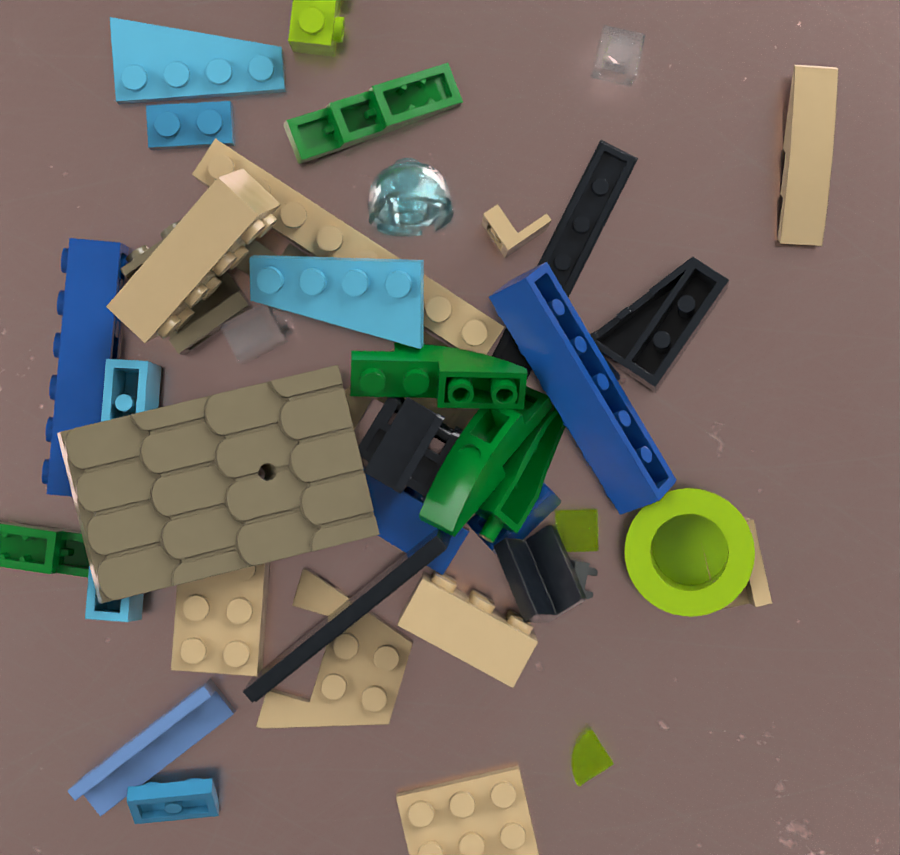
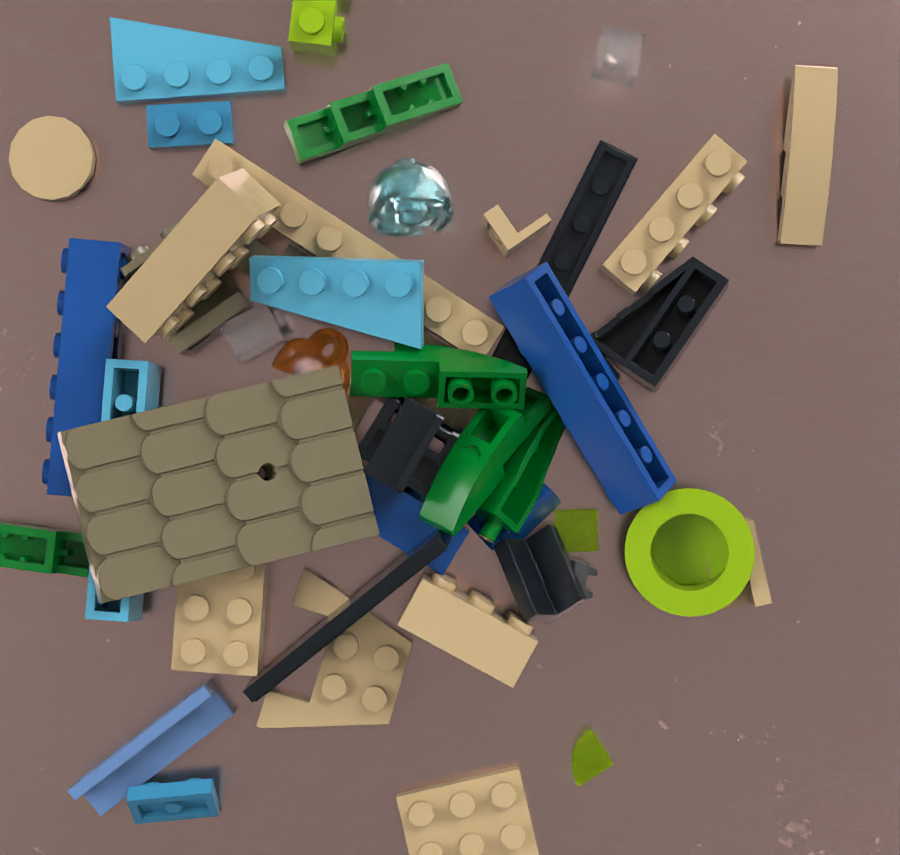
none -> tan tile [8,116,96,202]
none -> clear orange plate [272,328,351,393]
none -> tan brick [598,134,748,296]

